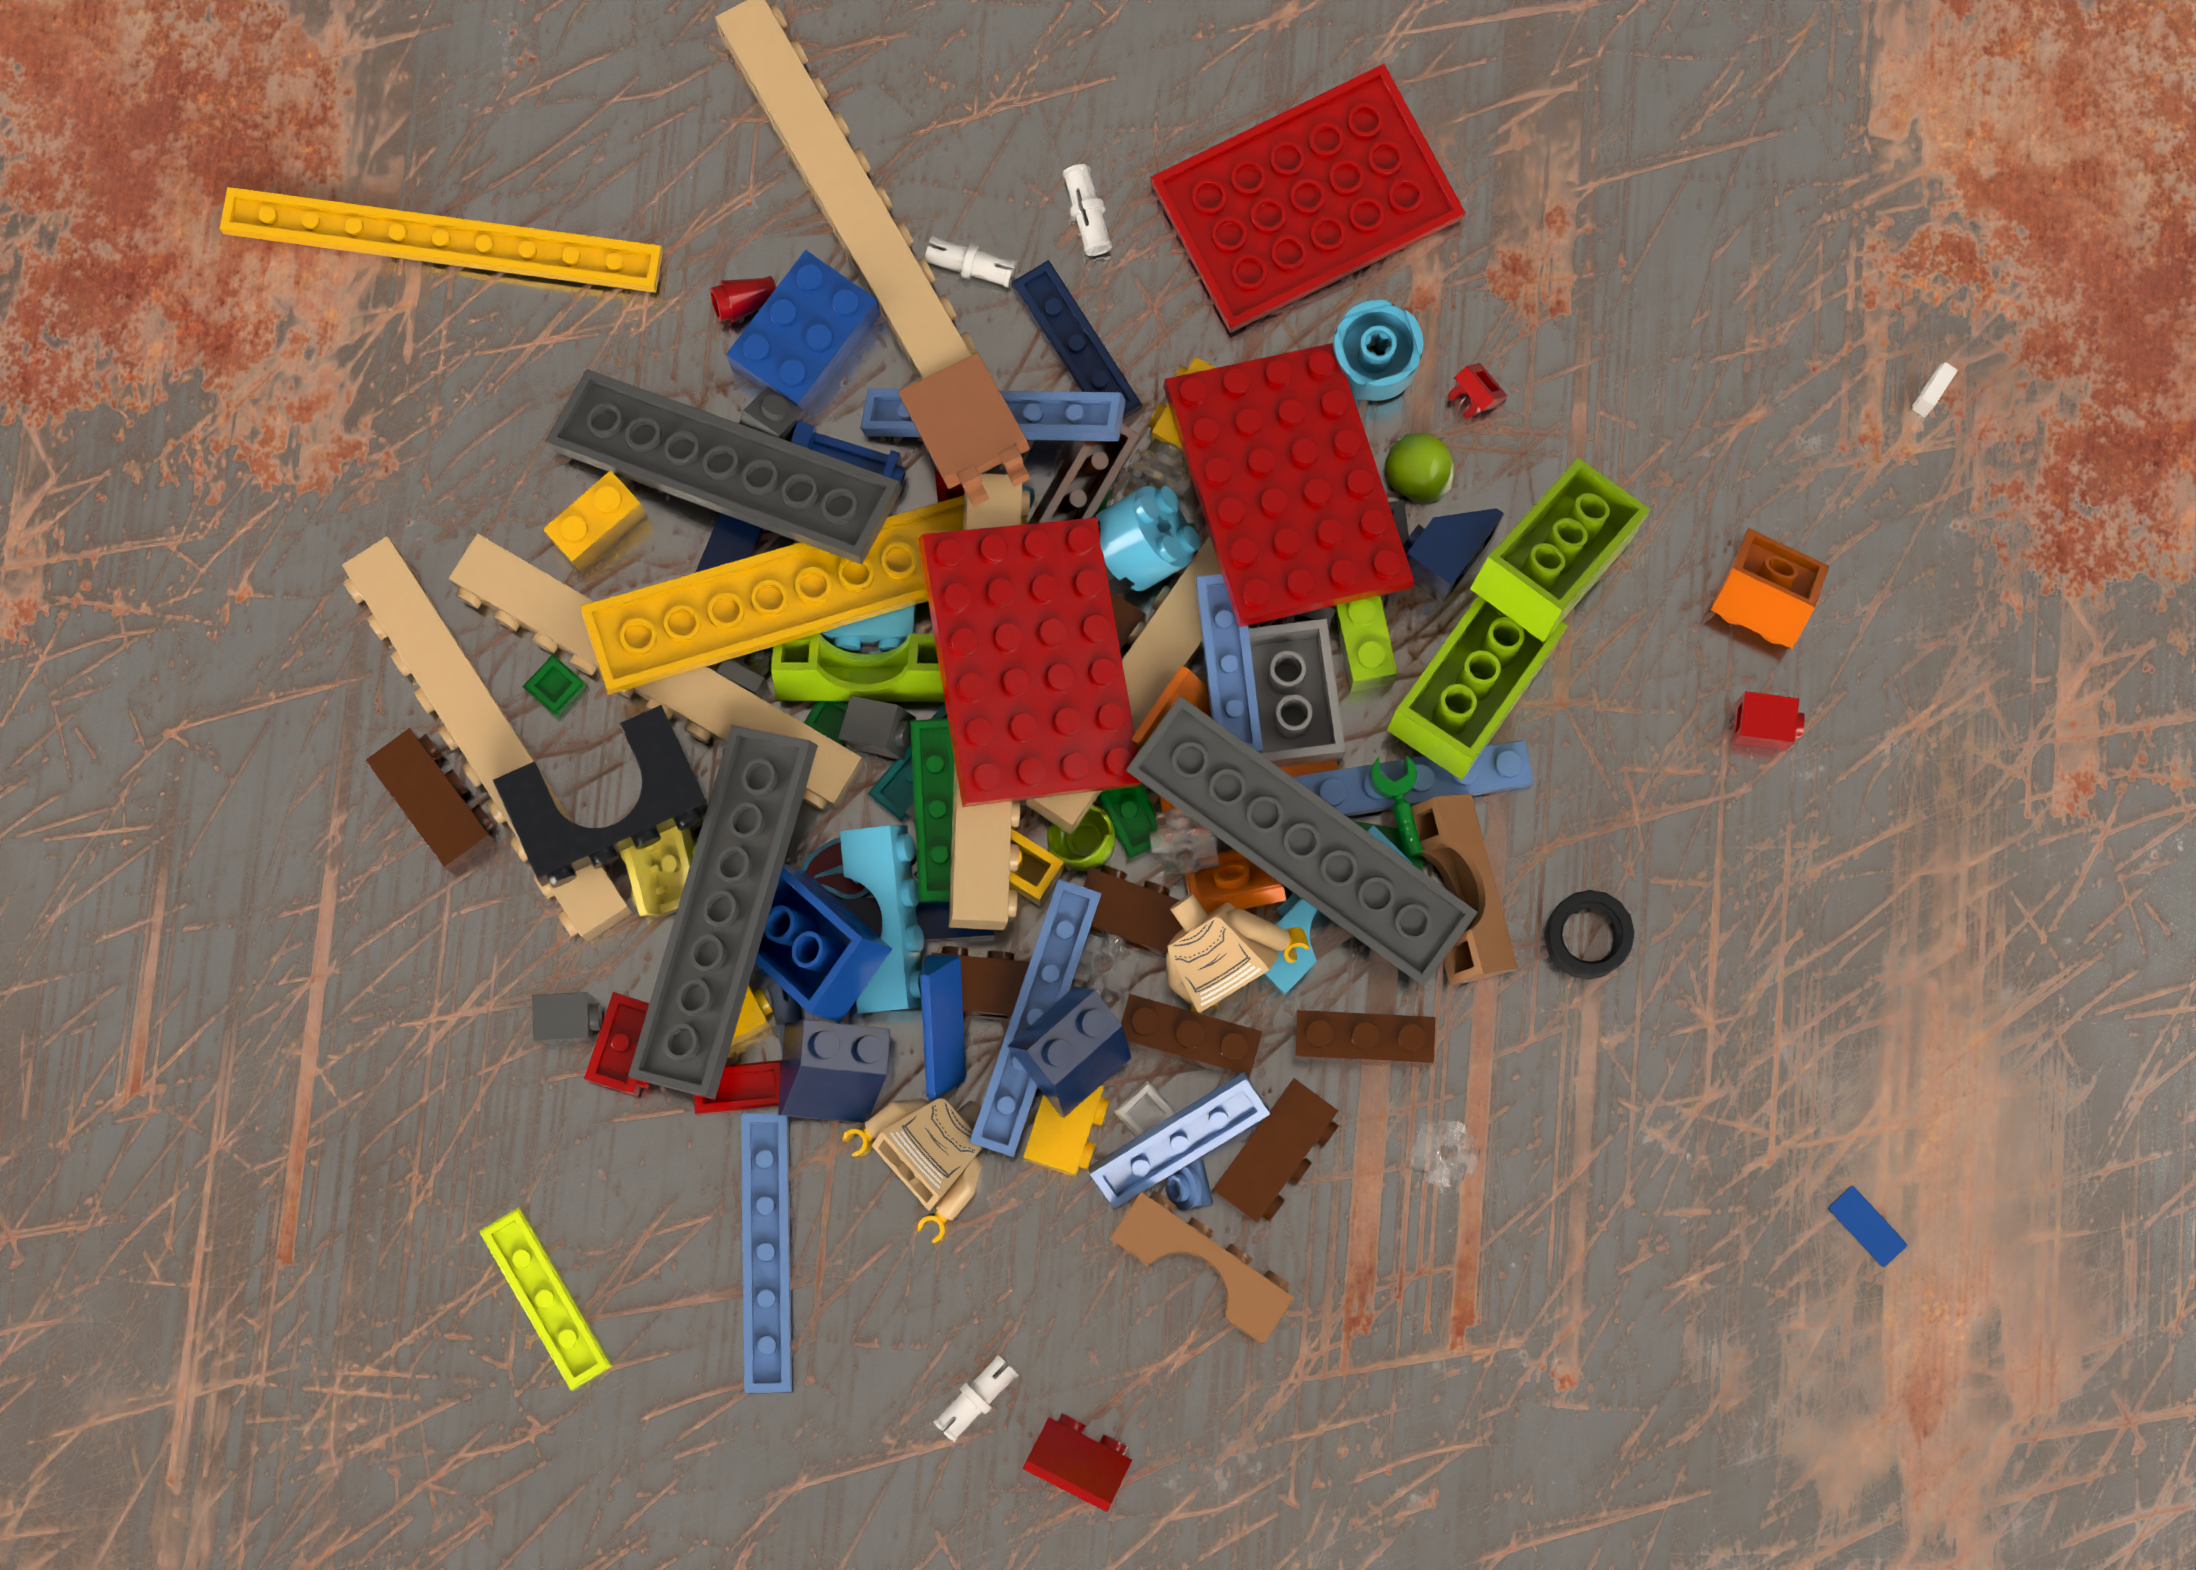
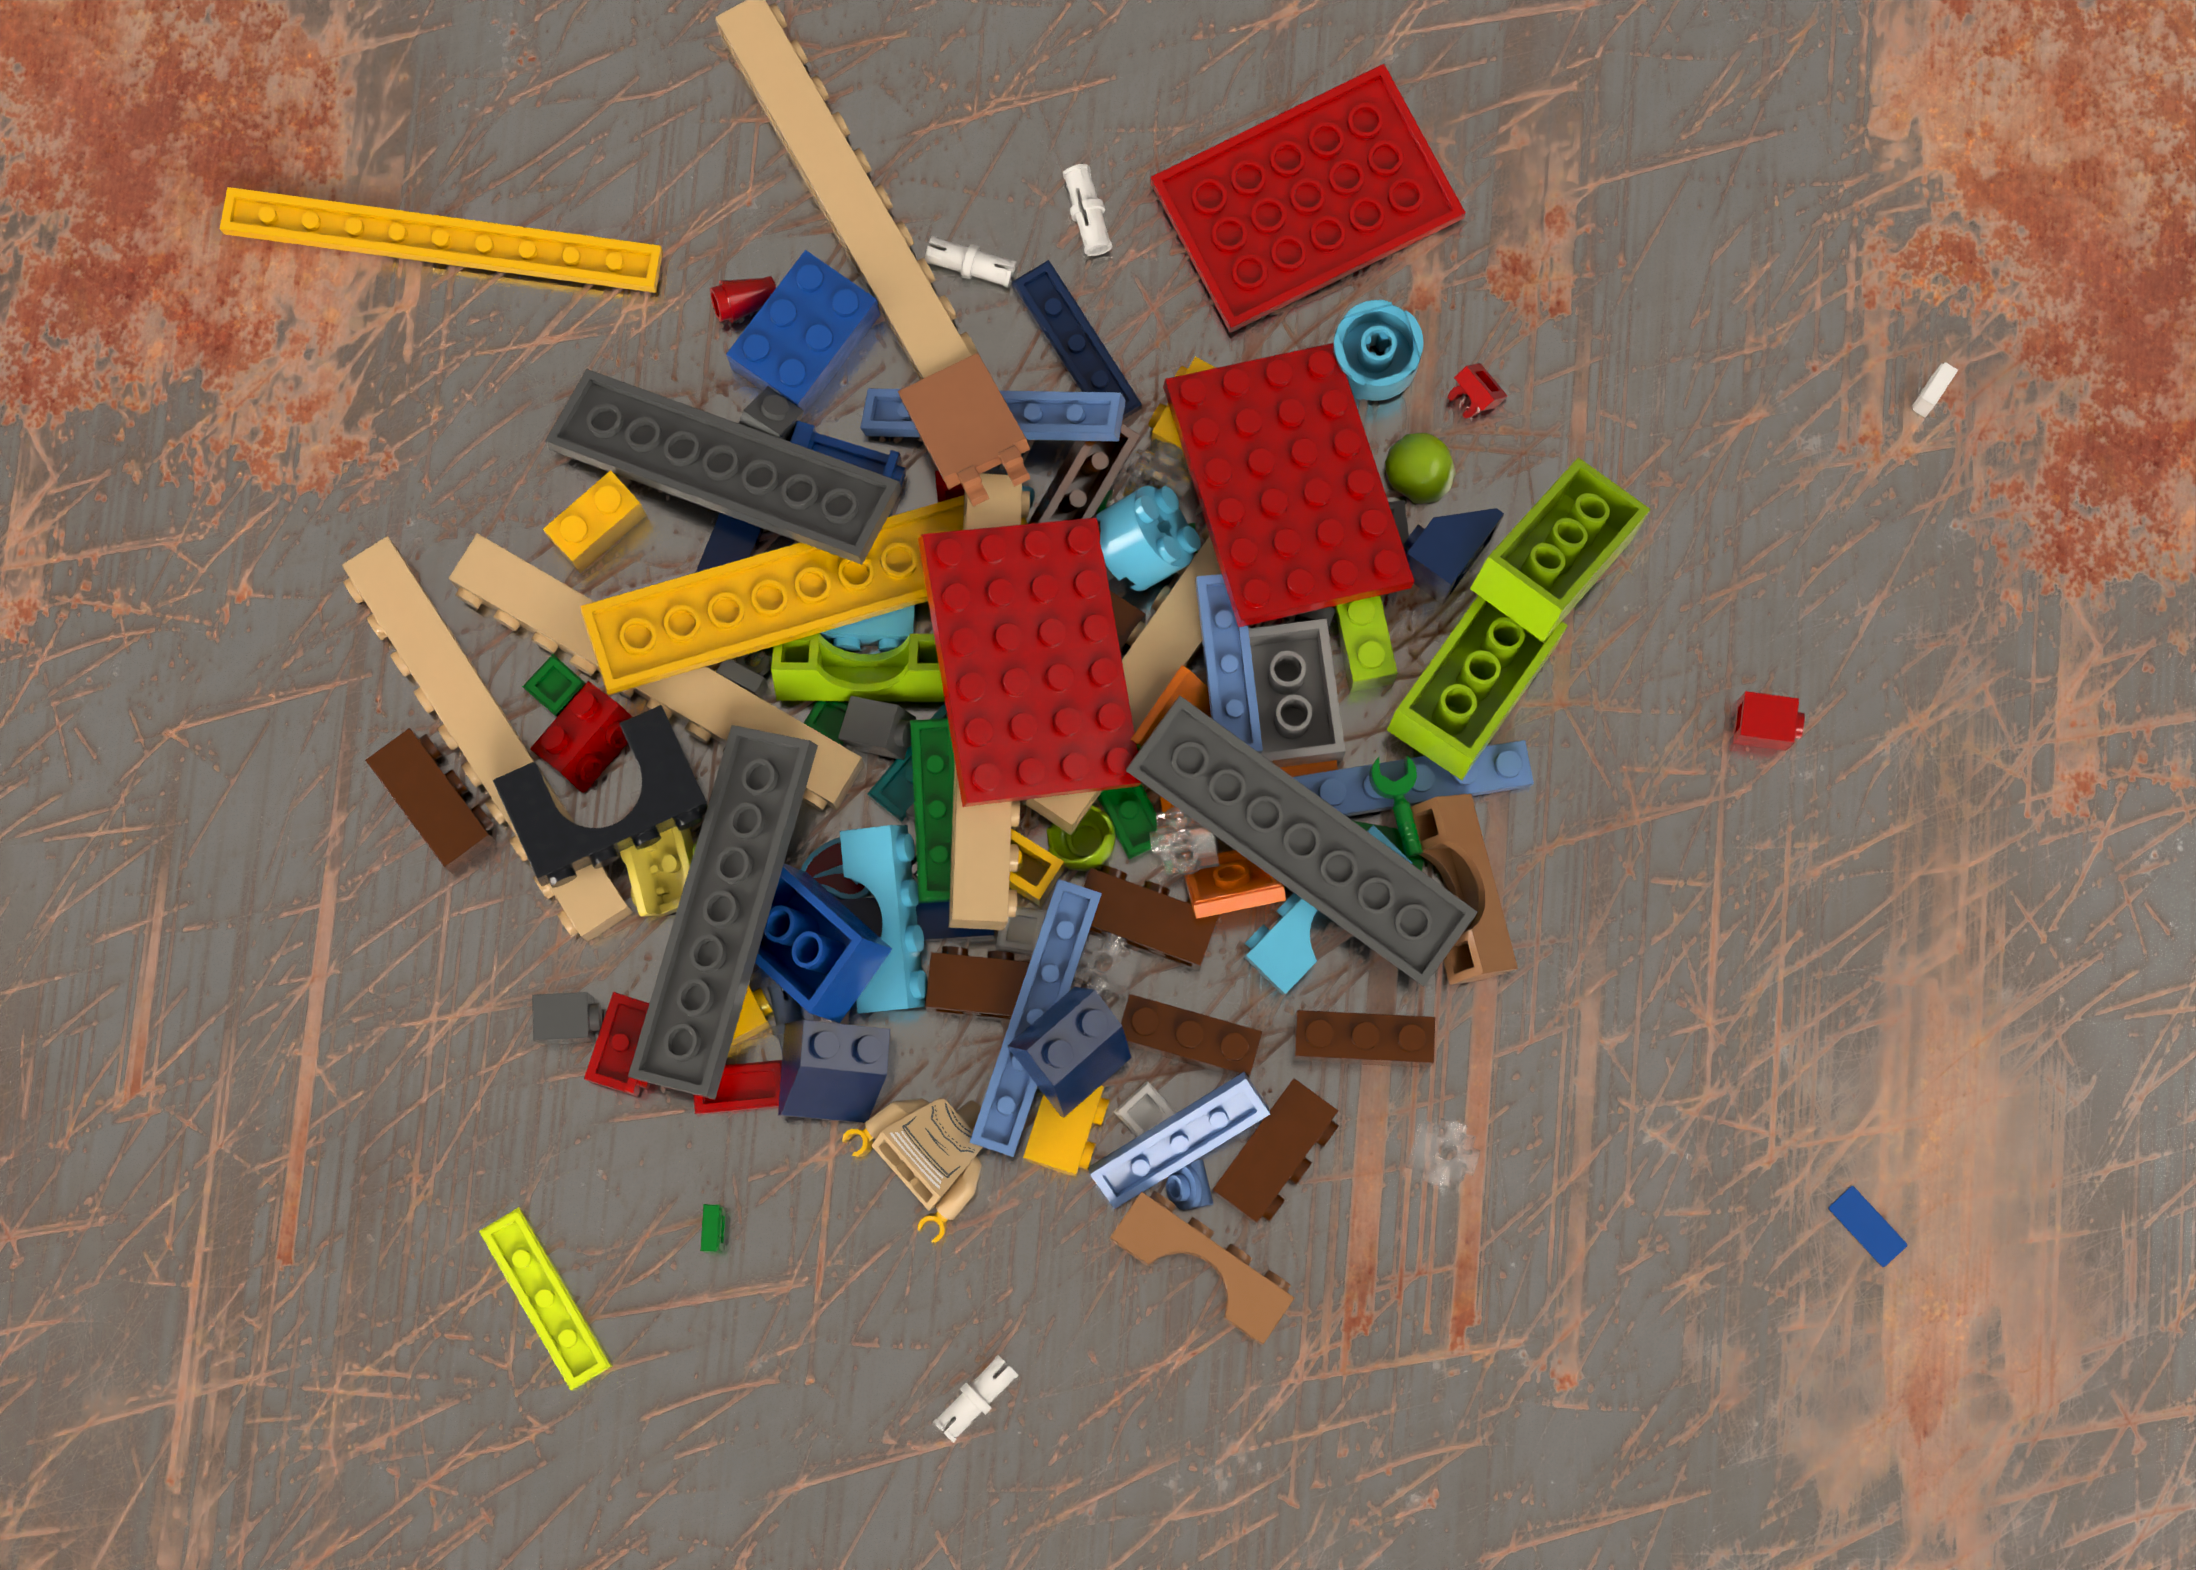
medium blue plate [741,1113,792,1393] -> none
blue slope [920,955,966,1100] -> none
red slope [1022,1413,1132,1512] -> none
tan torso [1166,893,1310,1014] -> none
black tyre [1544,890,1635,980] -> none
orange slope [1711,528,1829,649] -> none
none -> red bracket [530,681,632,793]
none -> green tile [700,1204,726,1254]
none -> white tile [996,906,1047,956]

